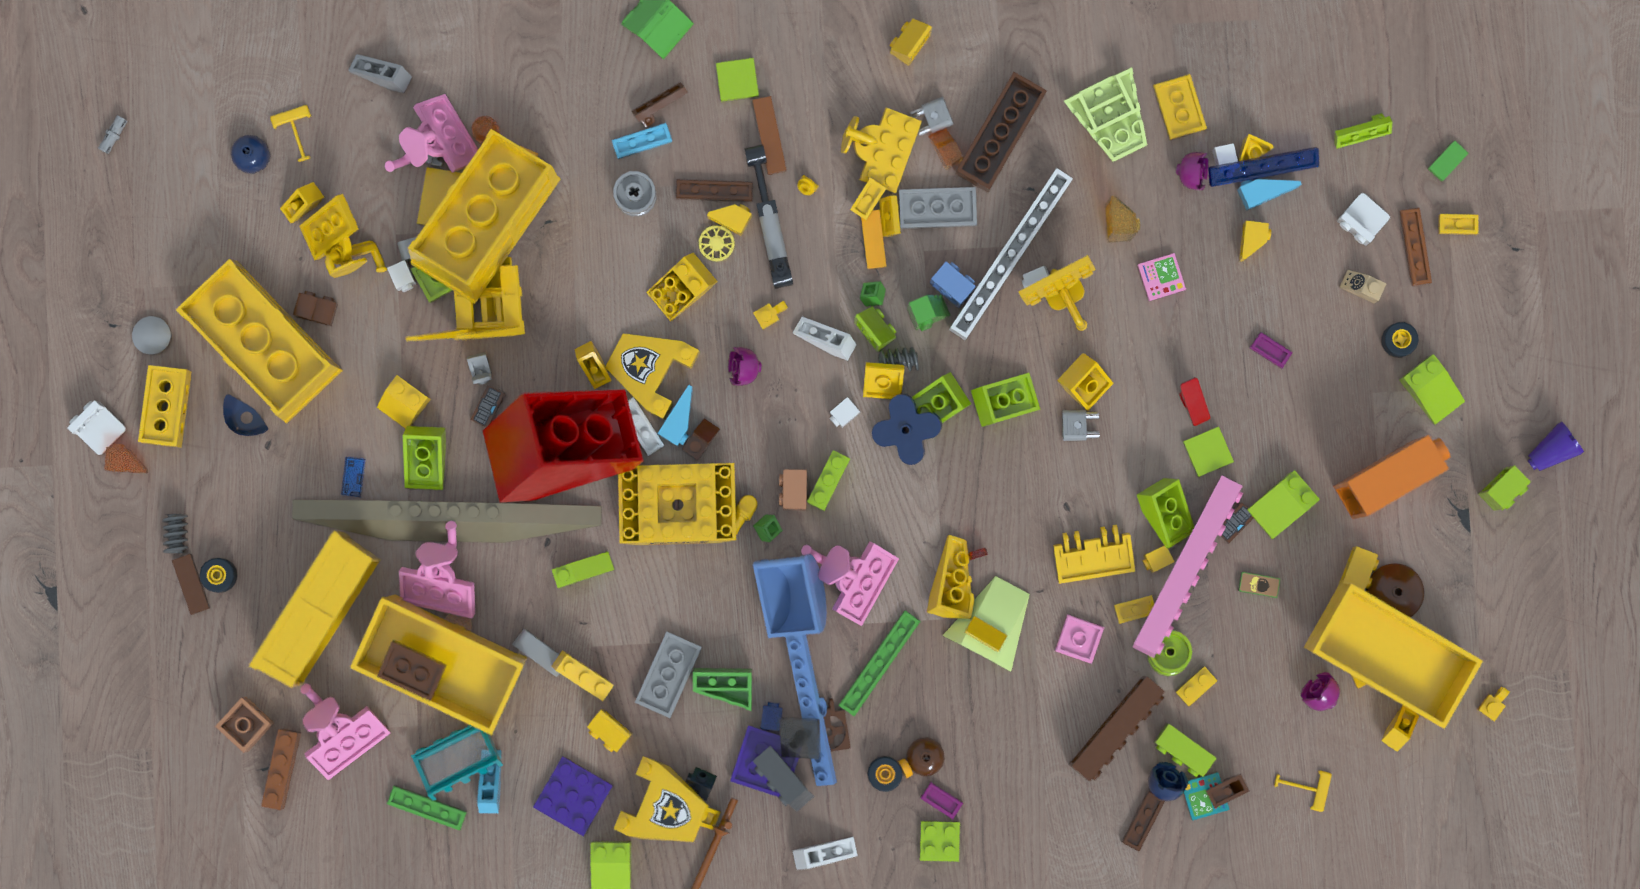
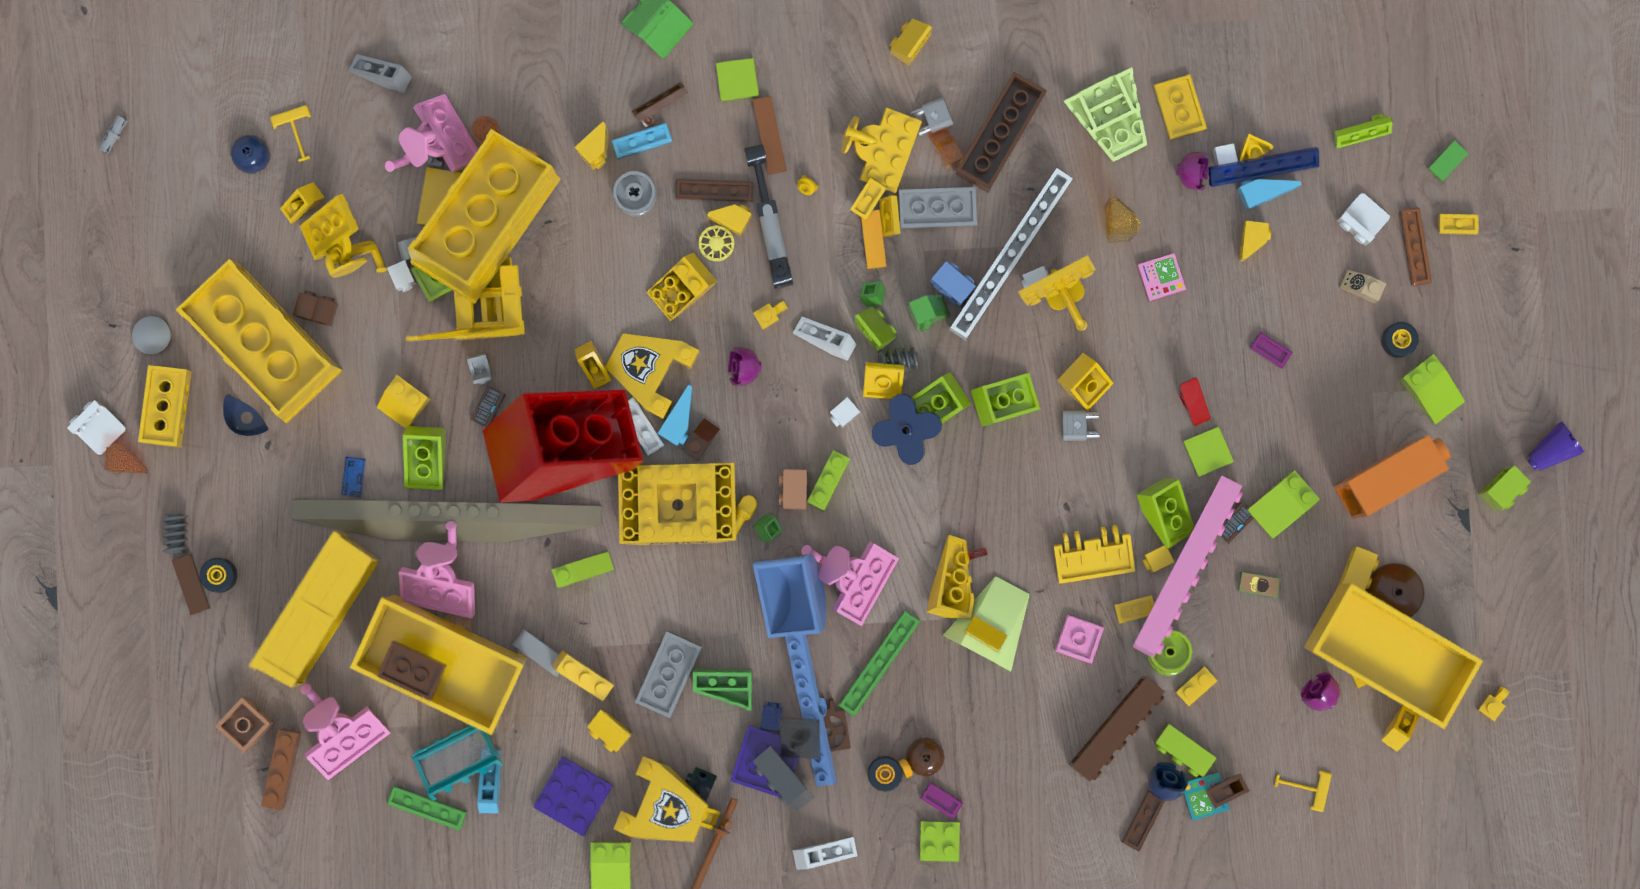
none -> yellow slope [575,122,608,170]

